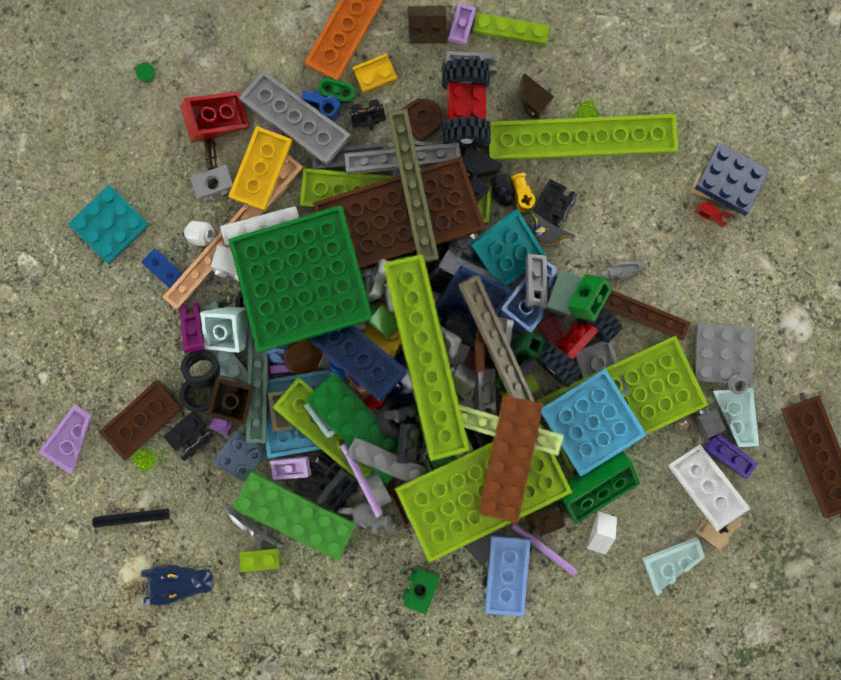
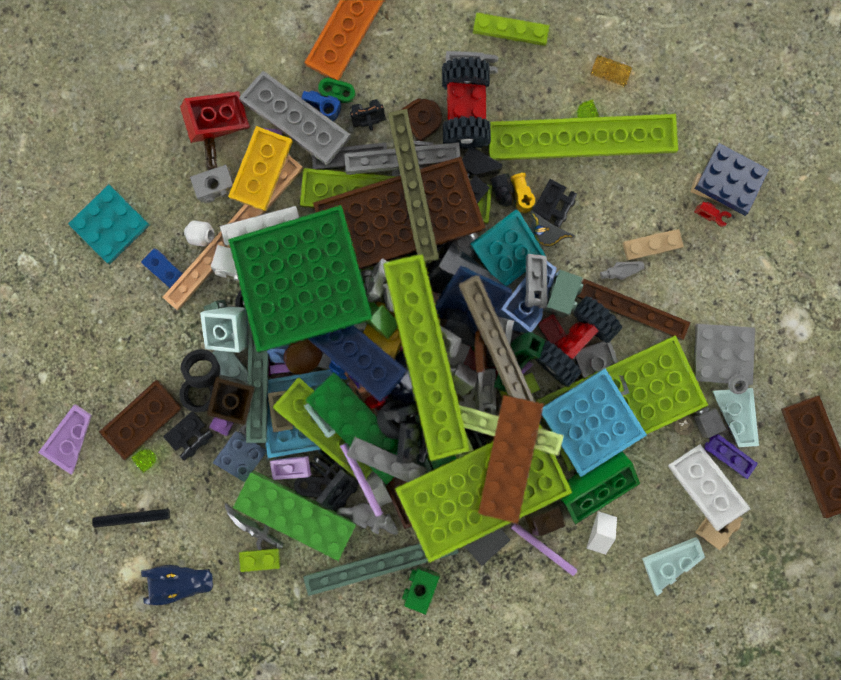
green tile [136,62,156,83] -> none
magenta hinge [180,302,205,353] -> none
yellow plate [352,53,397,94] -> none
dark brown slope [408,6,447,44] -> none
lavender plate [448,3,476,46] -> none
light blue tile [485,535,531,617] -> none
dark brown slope [520,73,554,120] -> none
green brick [567,274,612,321] -> none
none -> sand green plate [303,543,459,596]
none -> clear yellow plate [590,55,633,87]
none -> tan plate [622,229,684,261]

